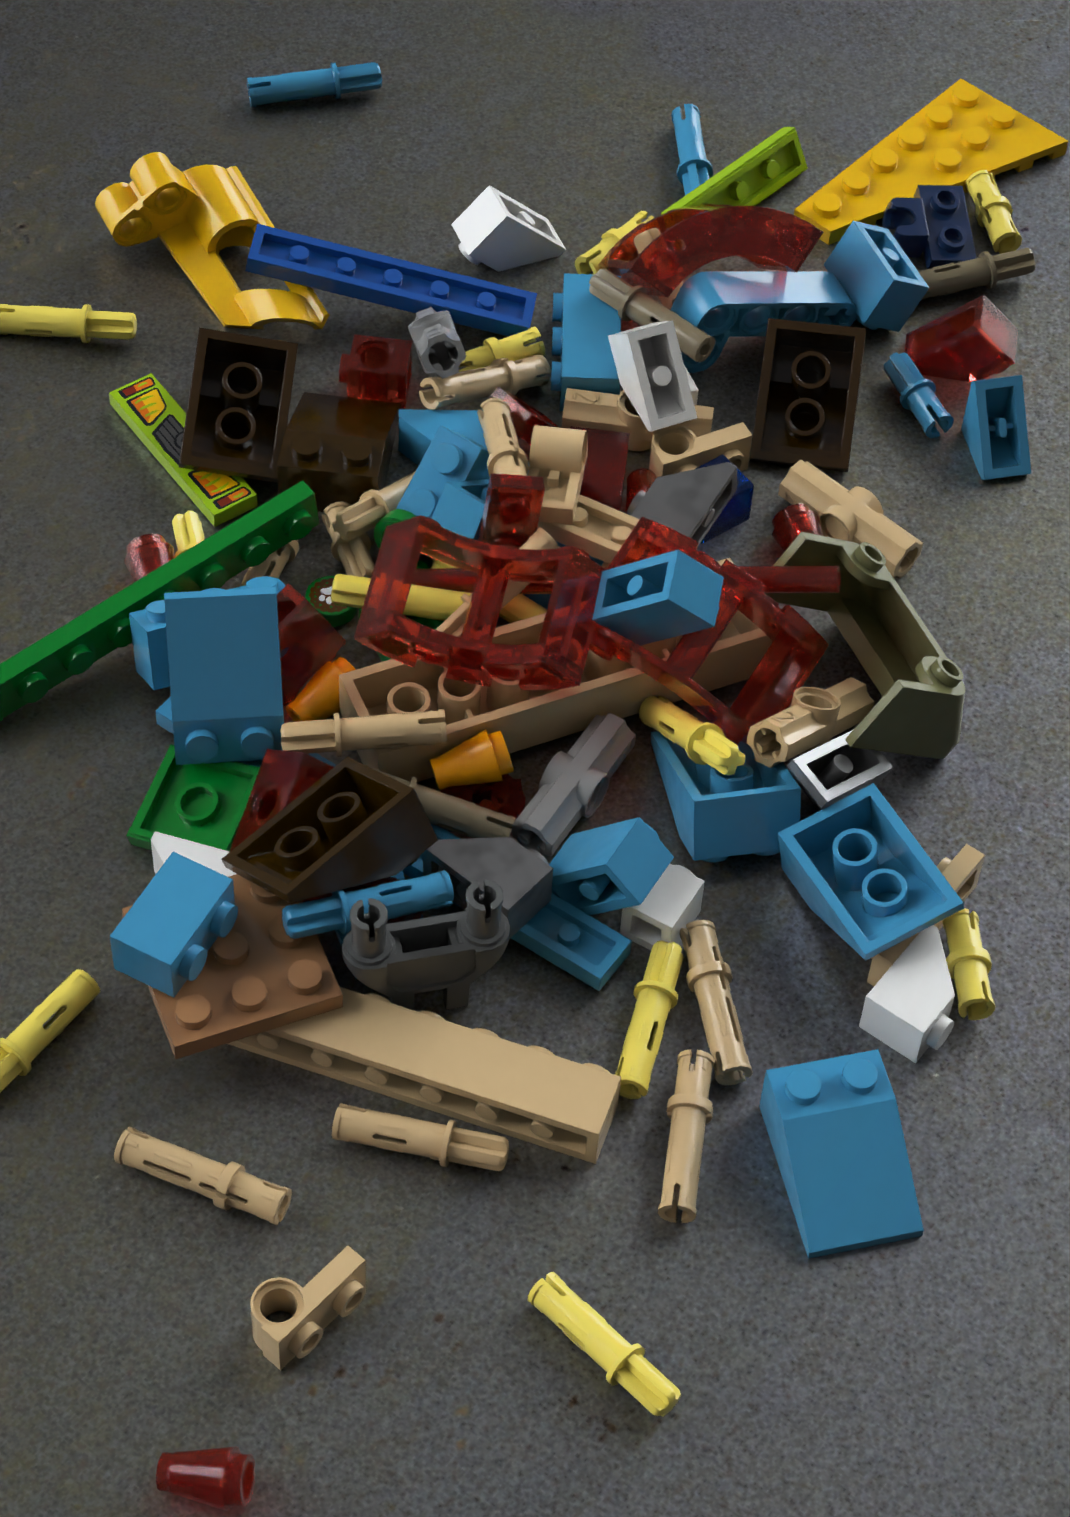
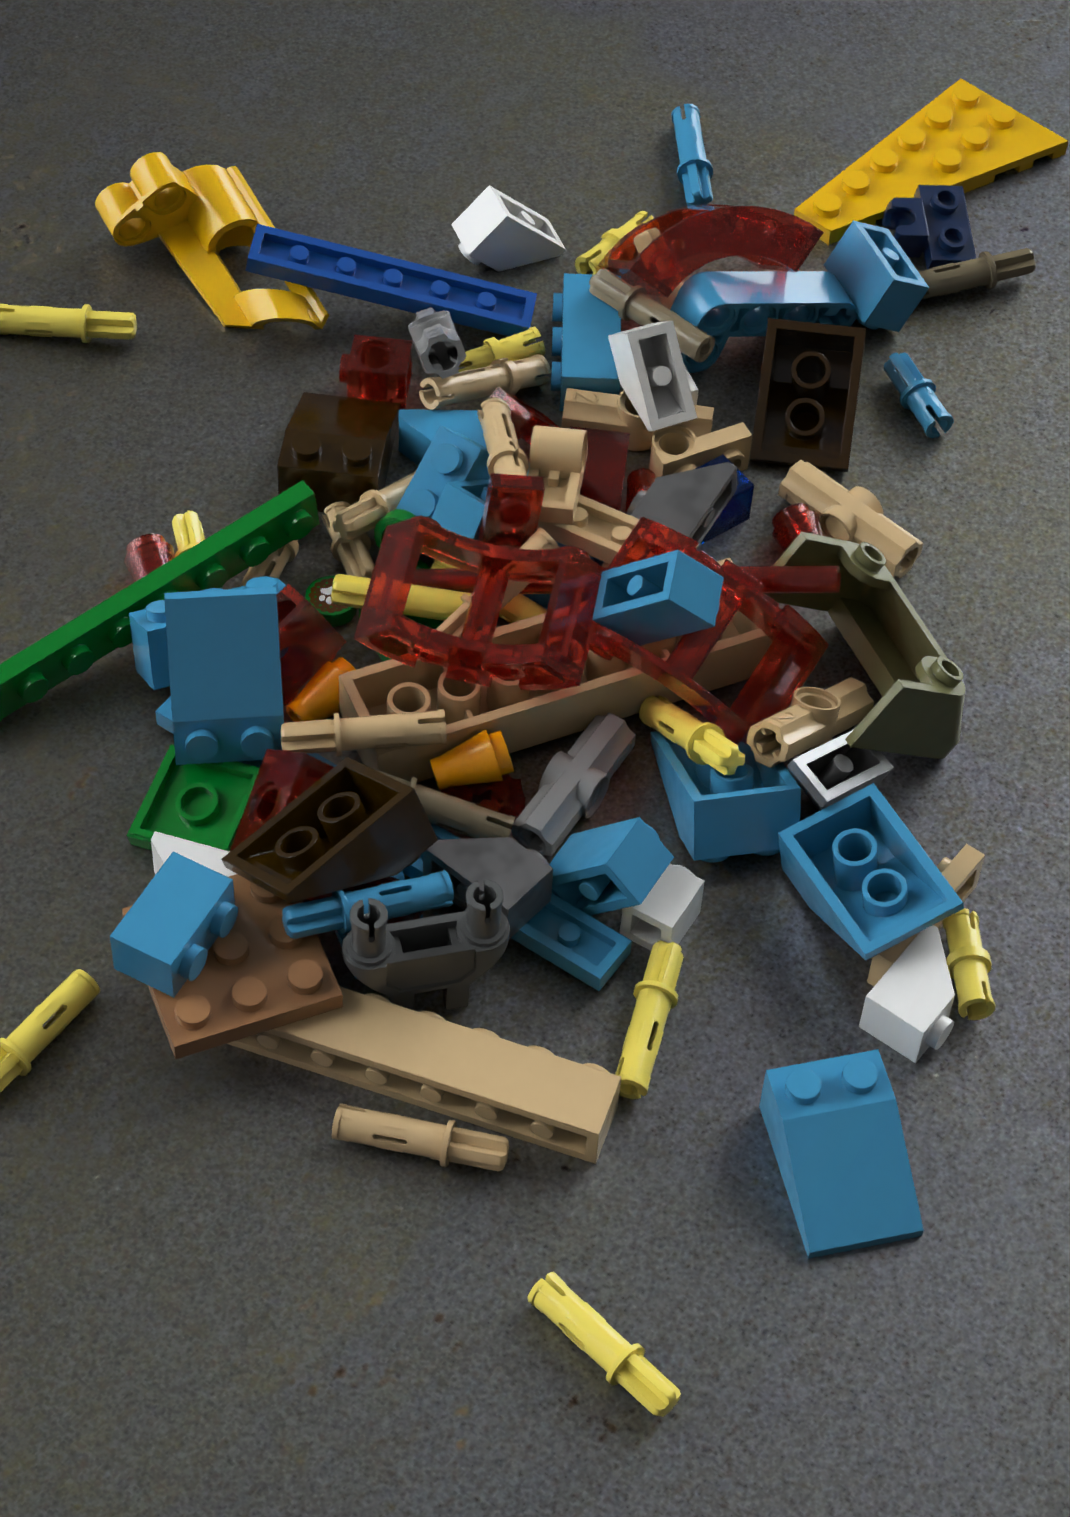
tile [109,373,257,527] -> none
tan pin [114,1126,292,1225] -> none
clear red cone [156,1446,255,1512] -> none
dark brown slope [179,327,298,483] -> none
dark azure axle [247,62,382,107] -> none
tan plate [250,1245,366,1371] -> none
tan pin [658,1049,715,1223] -> none
lime tile [661,127,808,256] -> none
tan pin [679,920,753,1085] -> none
clear red slope [904,295,1018,382] -> none
dark azure slope [961,375,1031,480] -> none
light yellow pin [966,170,1022,254] -> none

